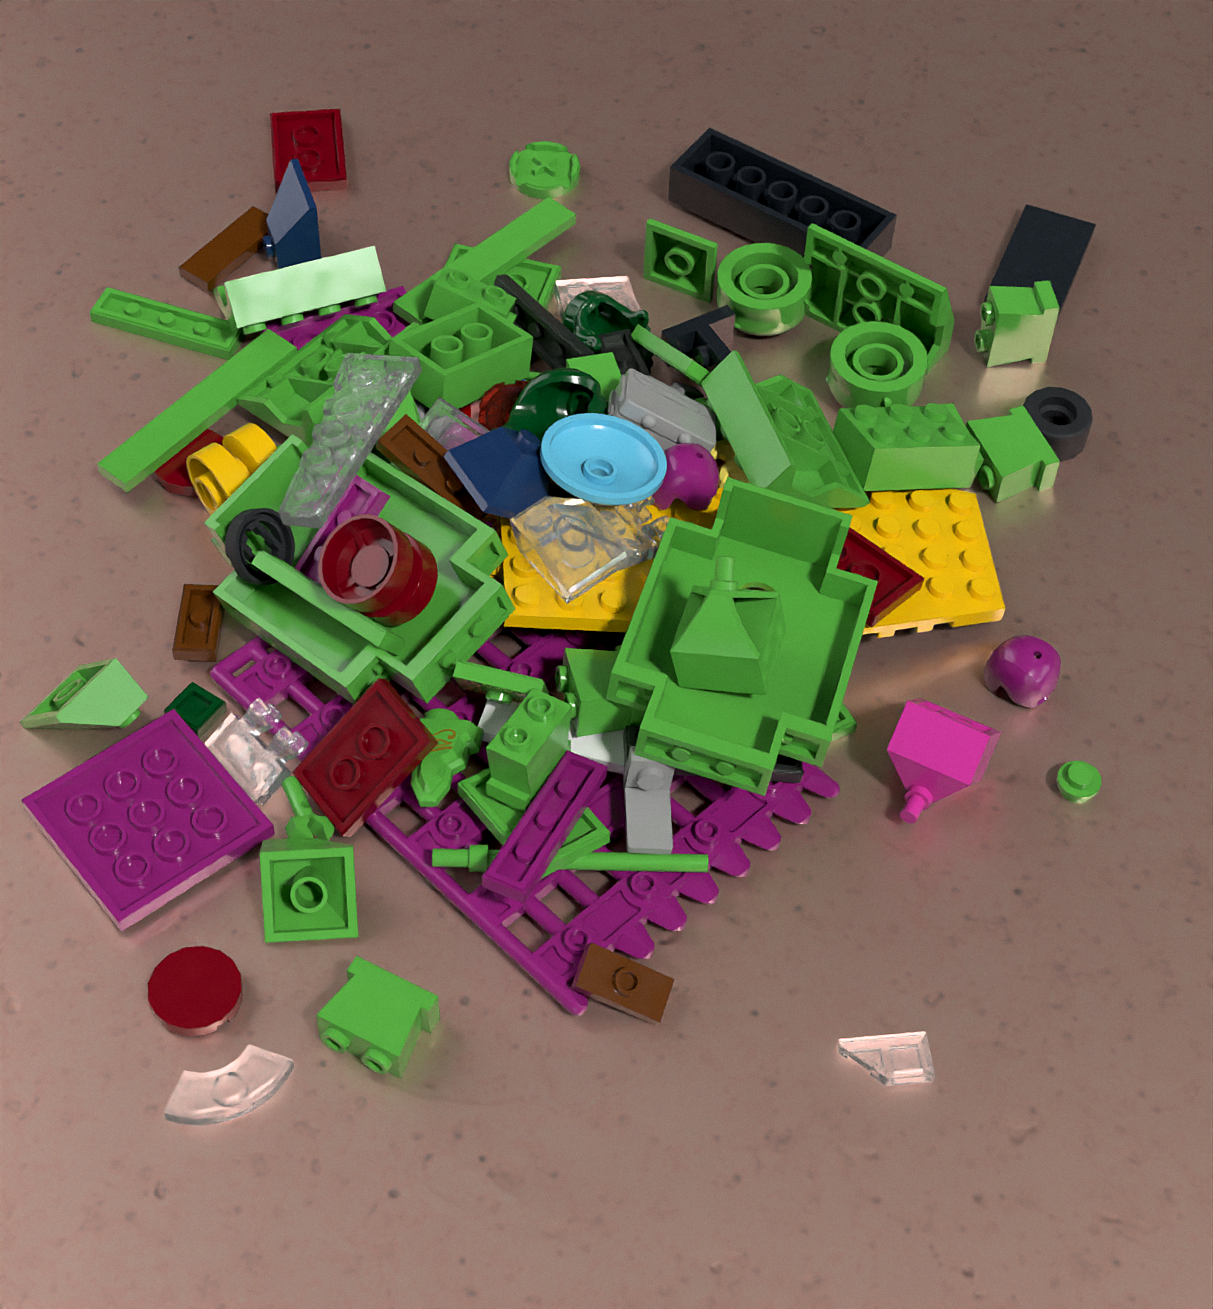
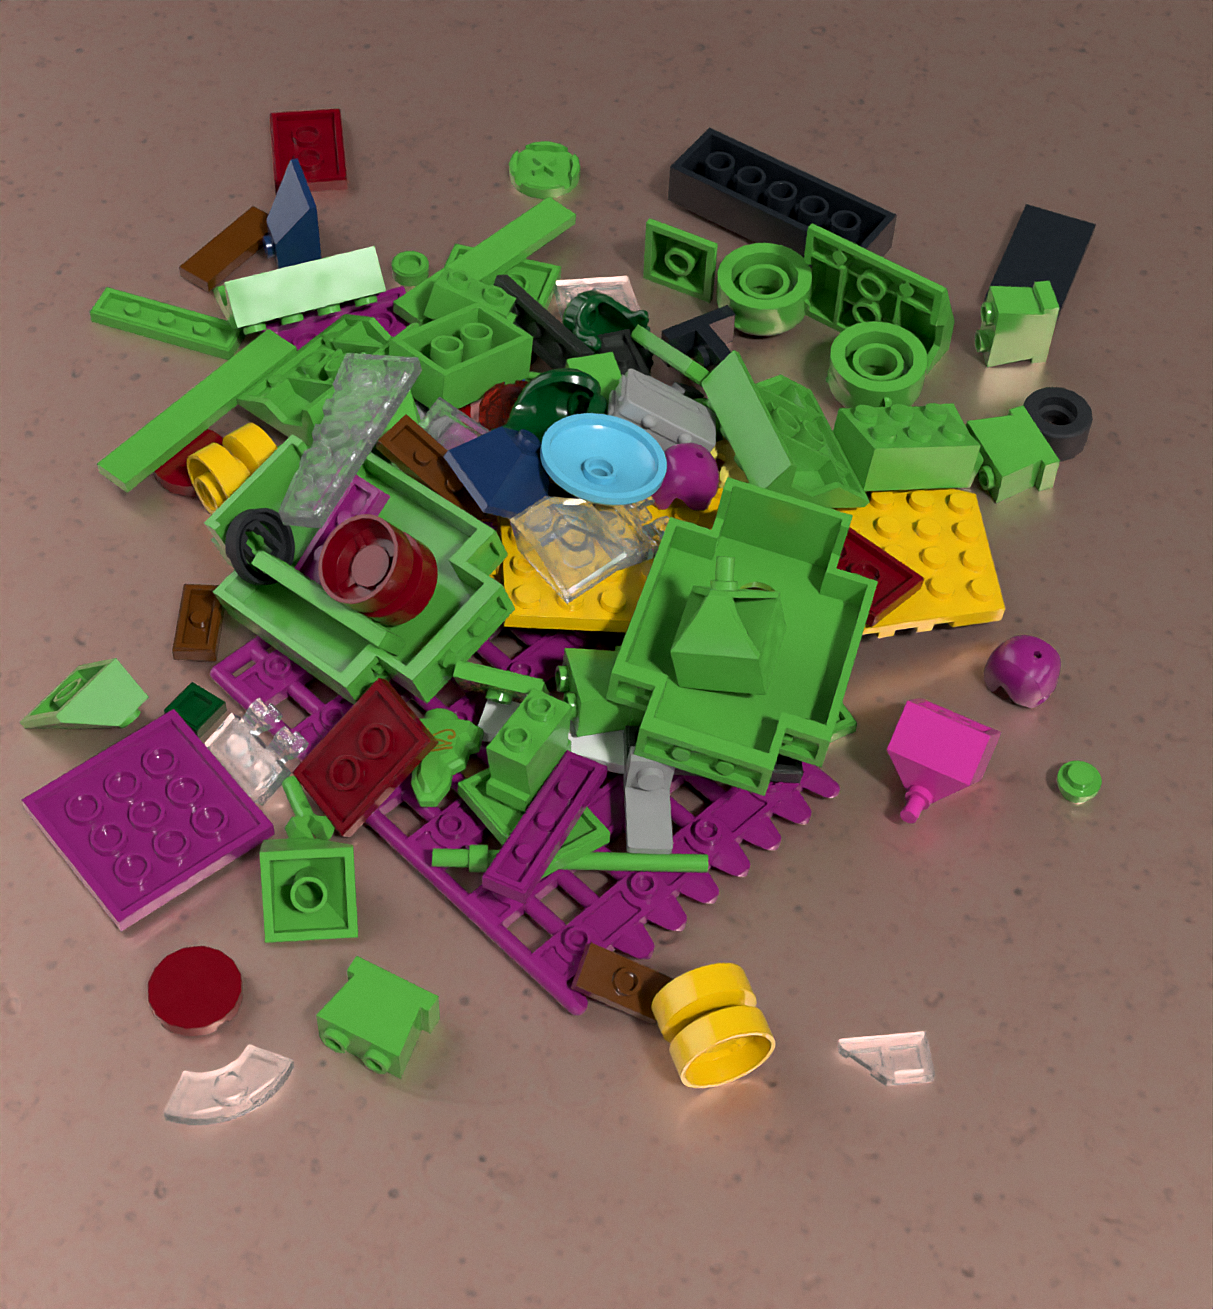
none -> bright green tile [391,251,429,286]
none -> yellow wheel [652,963,776,1088]

